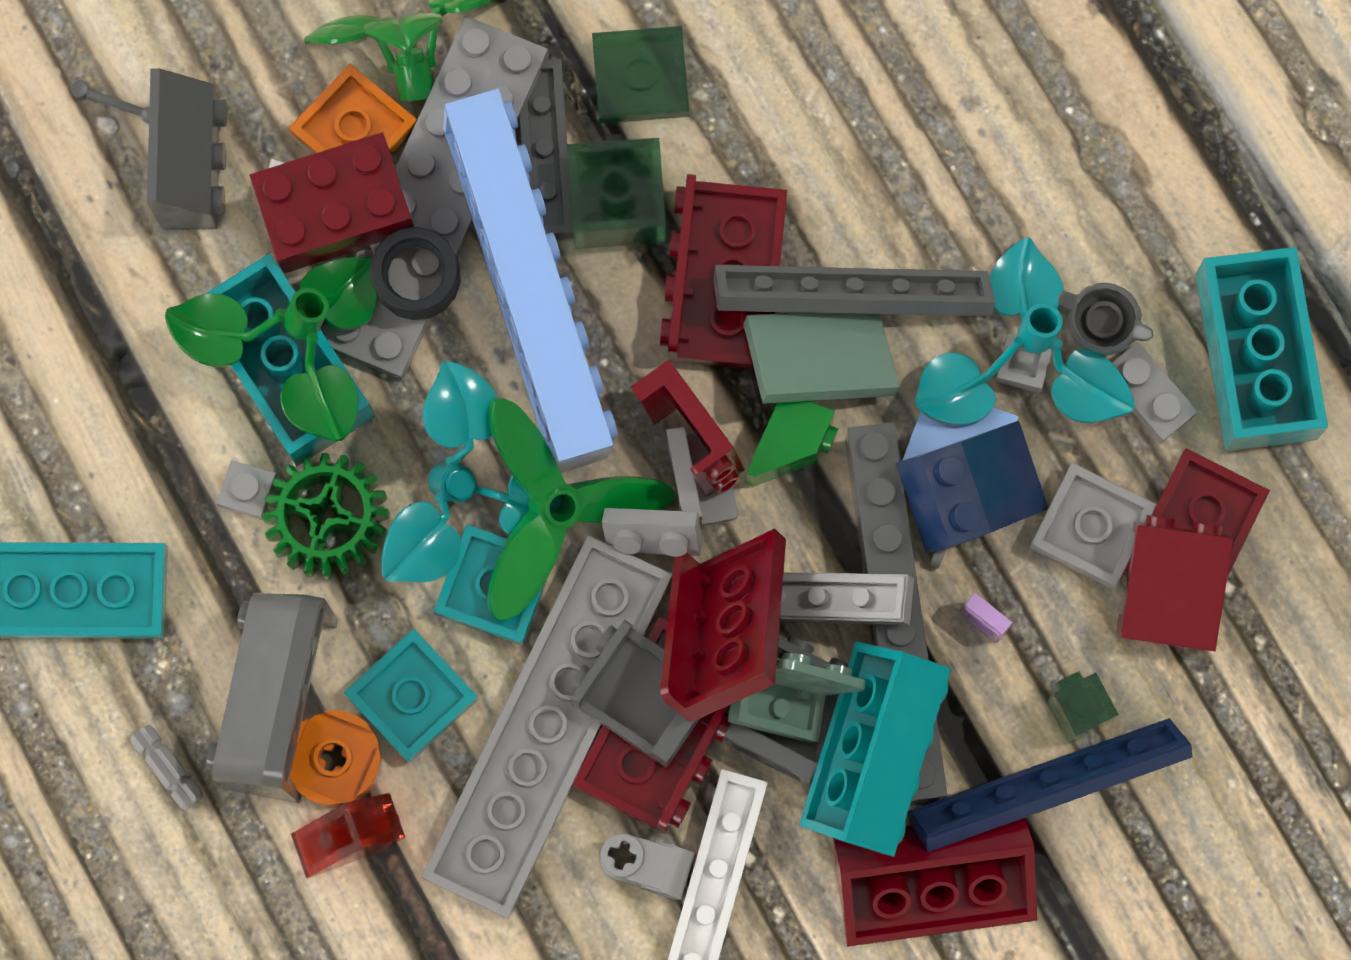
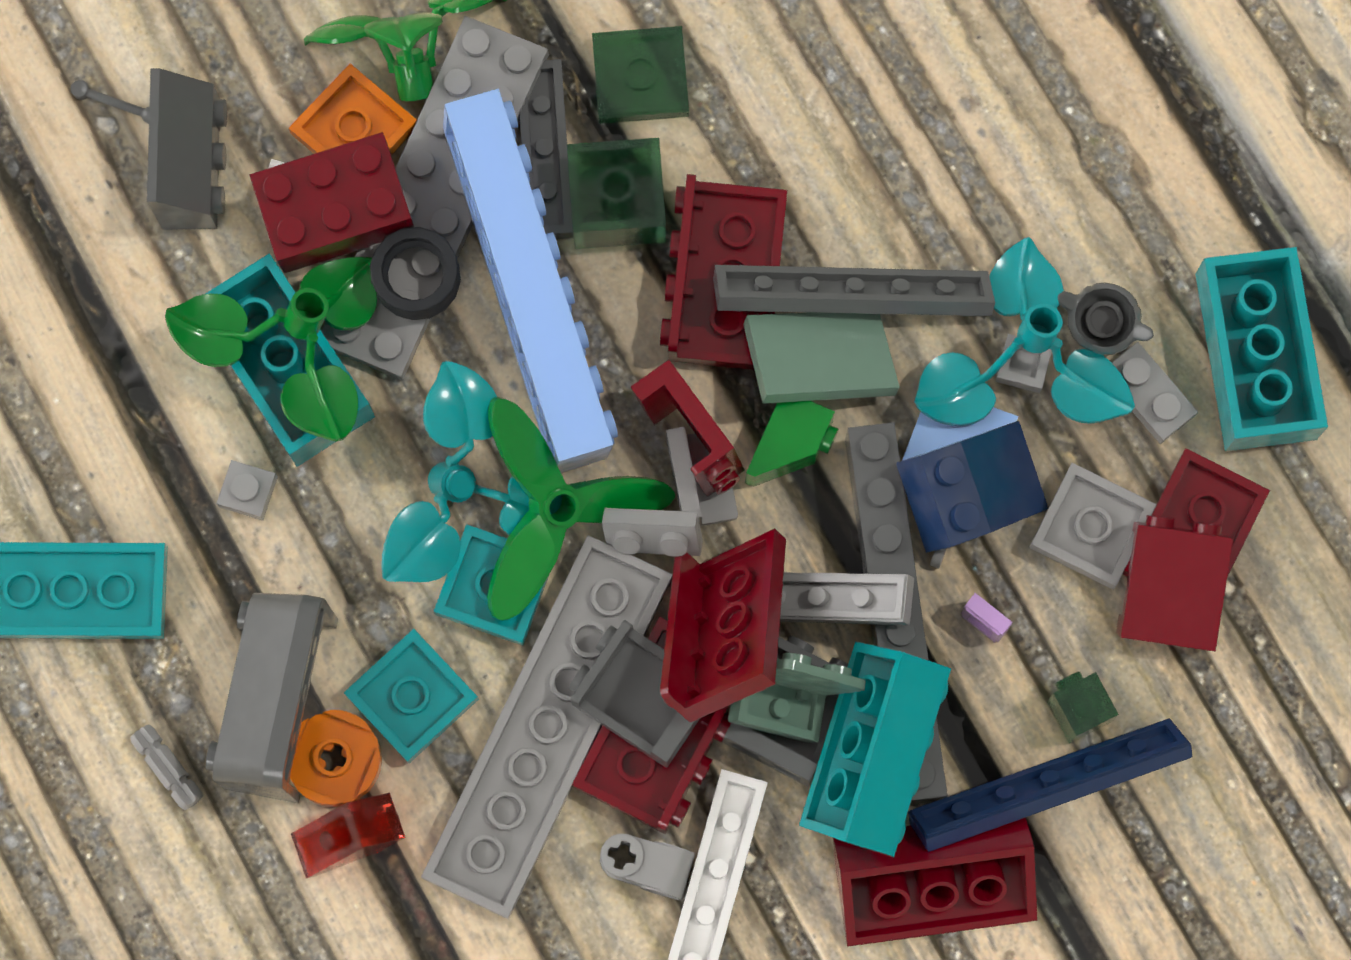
green gear [262,453,390,580] -> none

